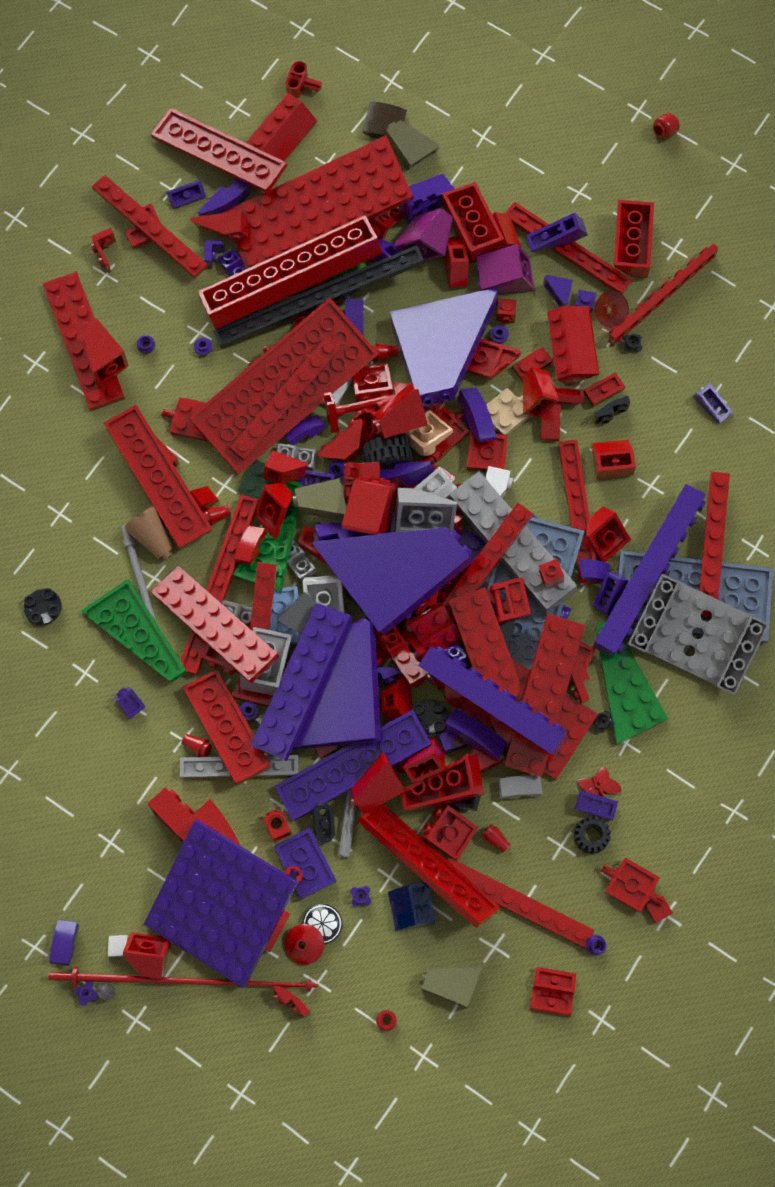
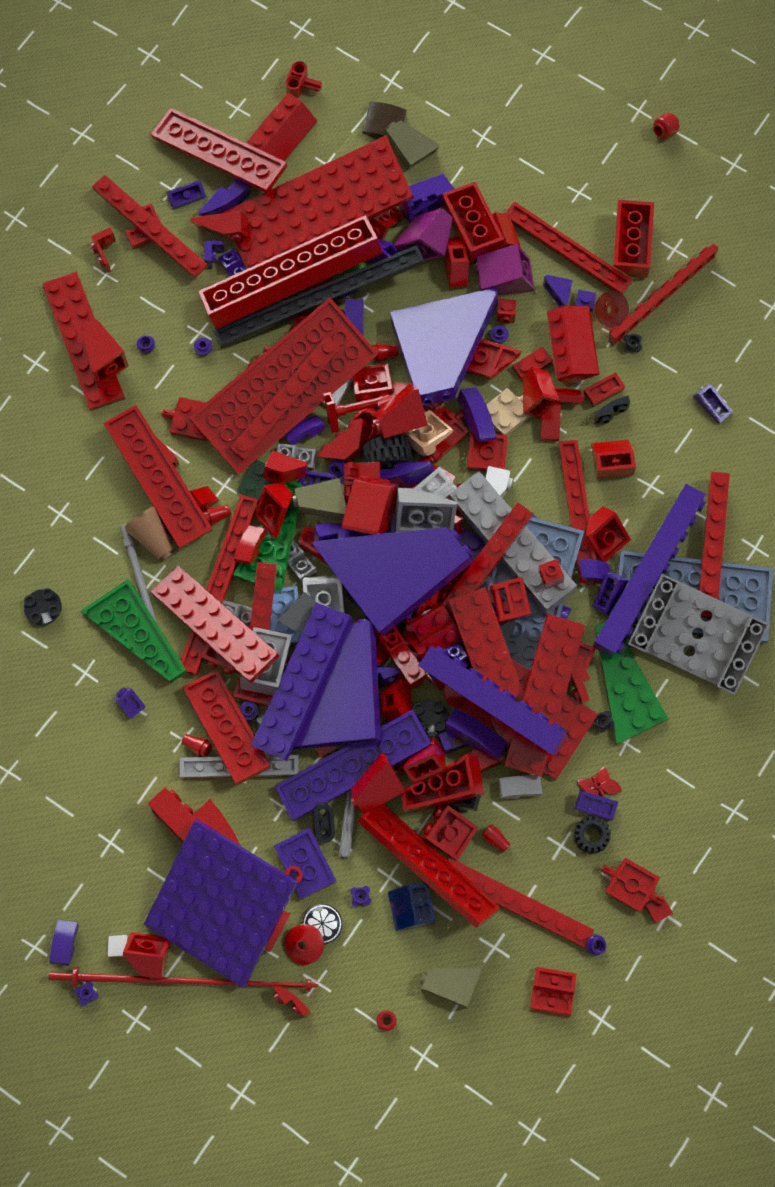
flat silver plate [96,982,116,1001] -> none
red brick [263,810,292,843] -> none
dark purple slope [526,212,588,252] -> none

